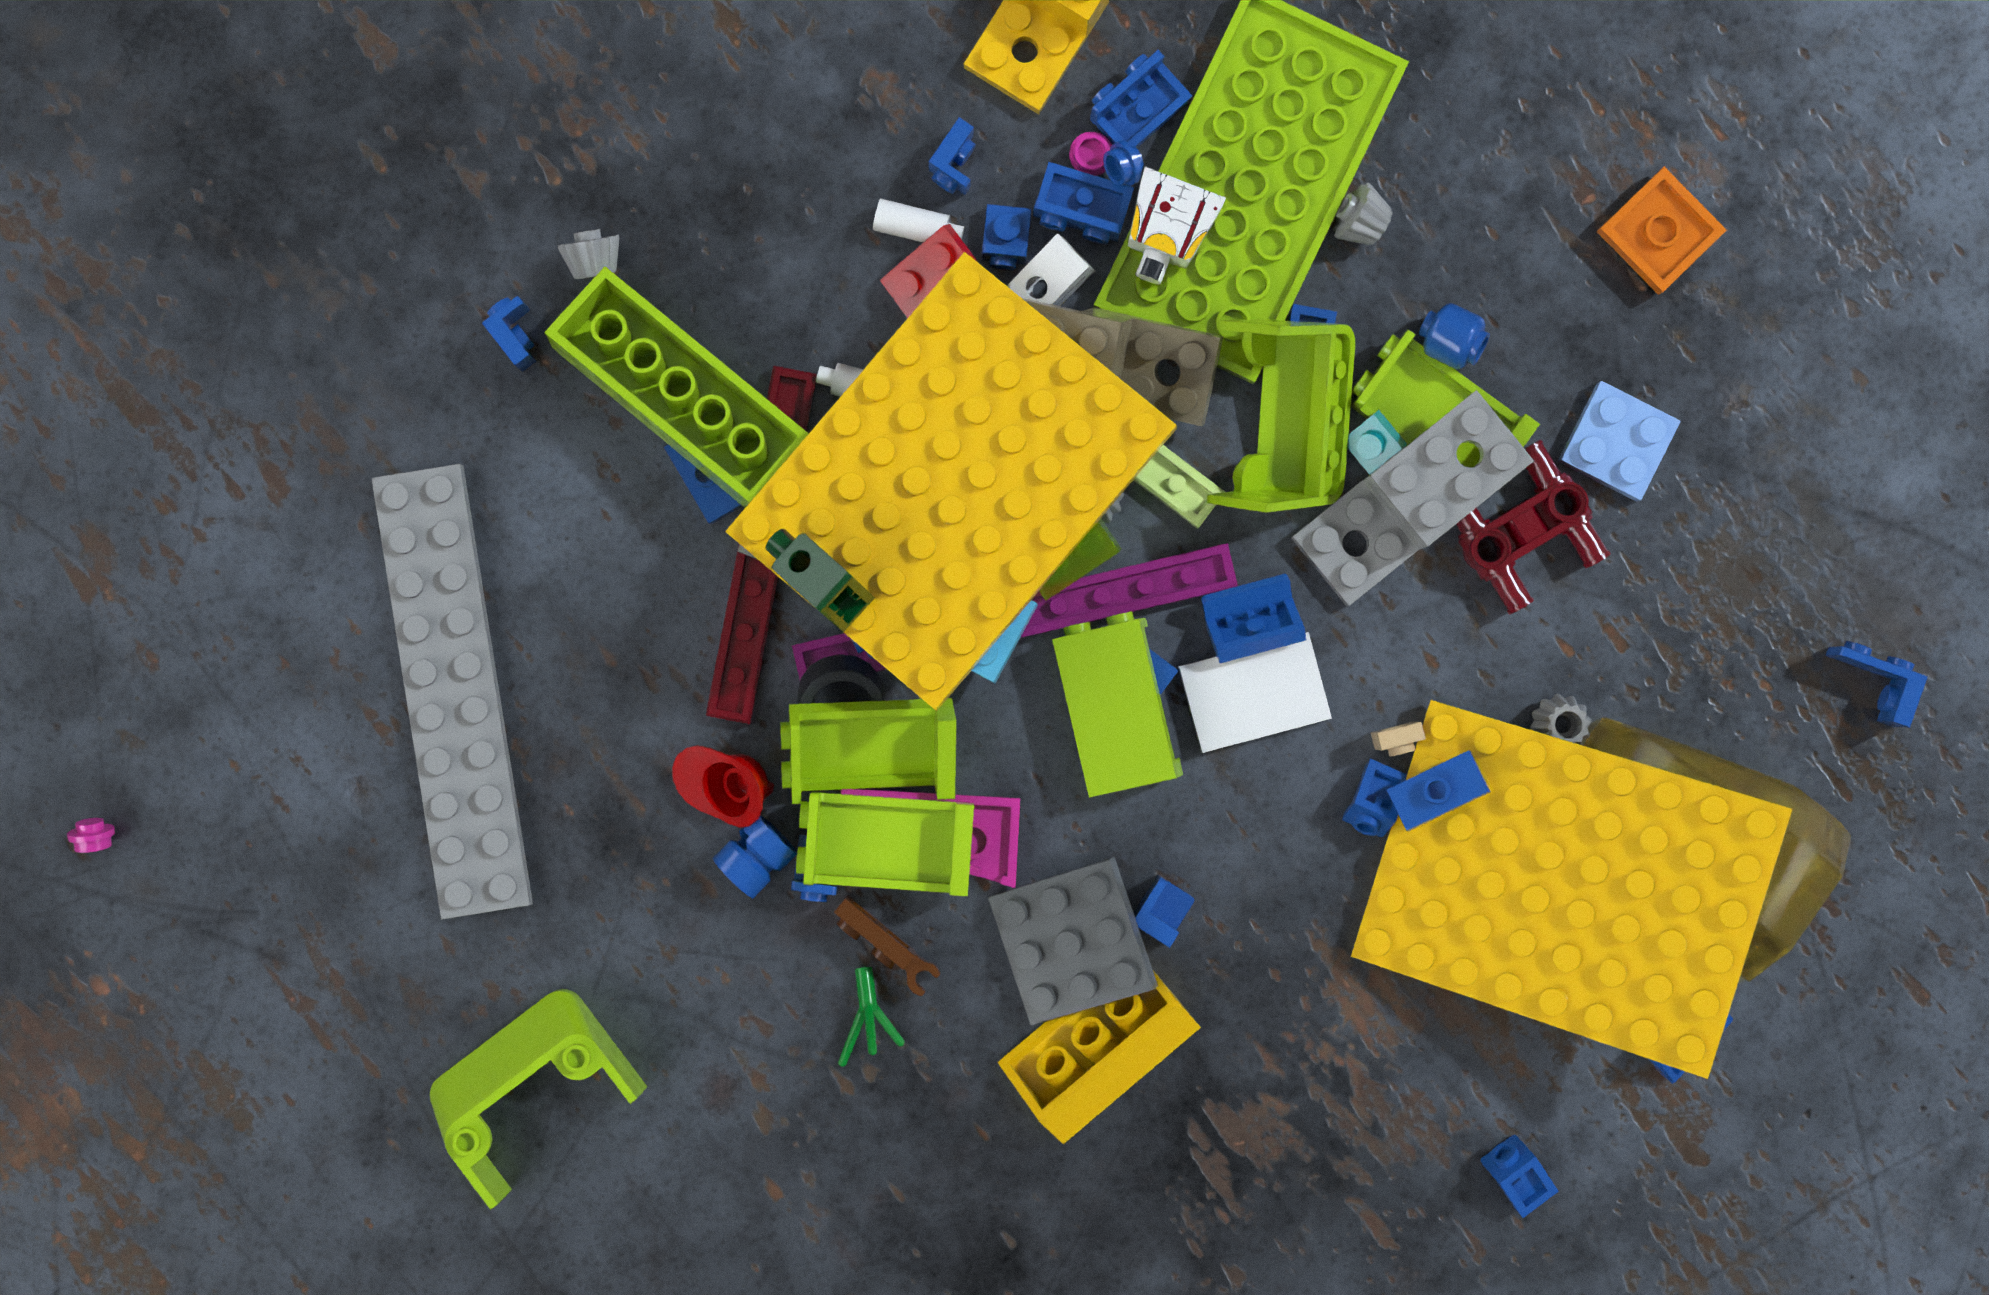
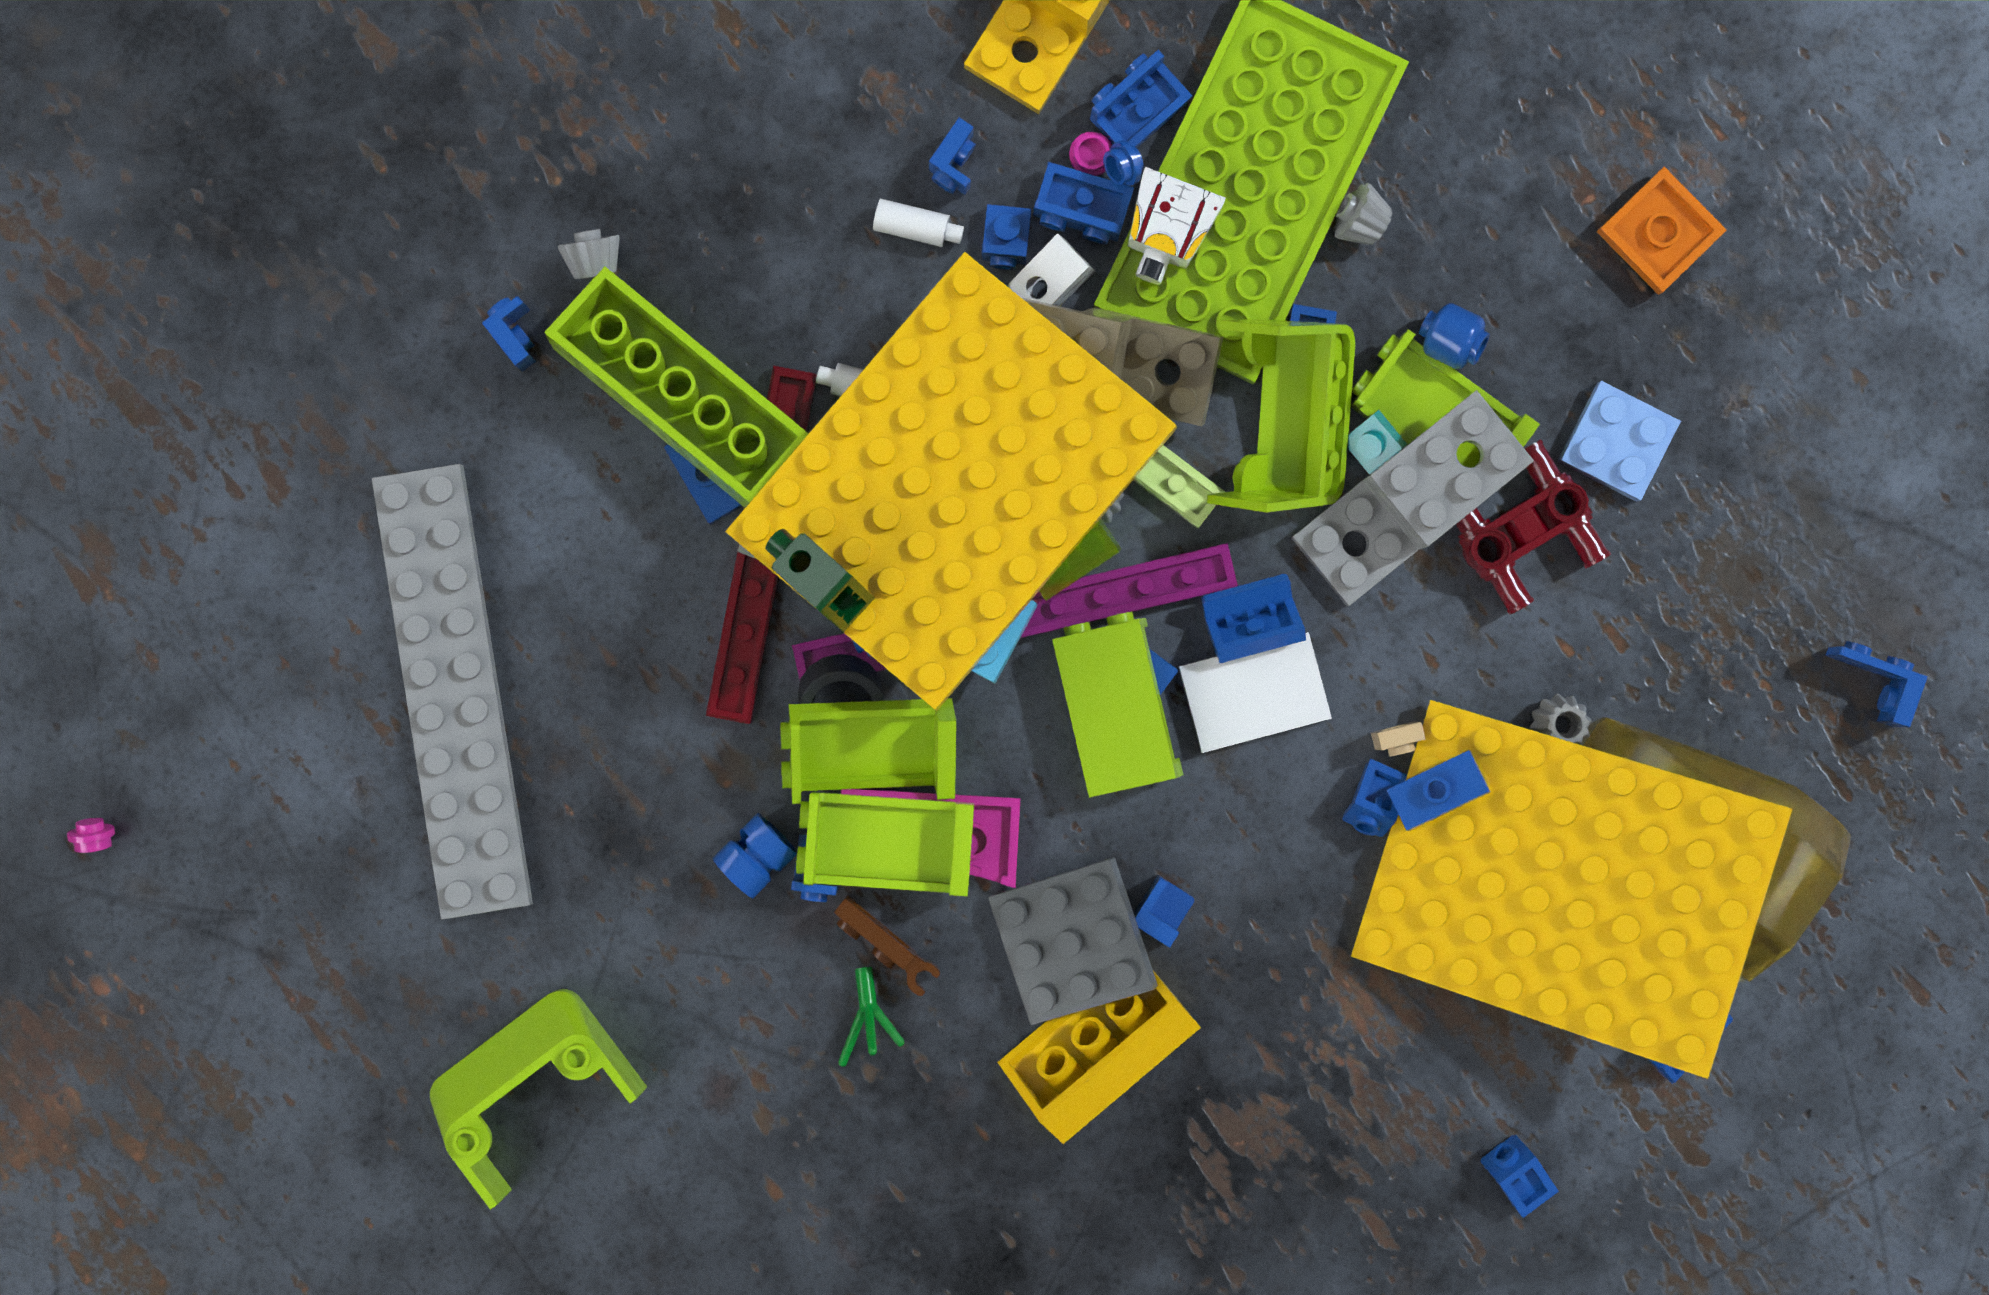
red piece [672,745,775,828] -> none
wing [880,224,976,318] -> none

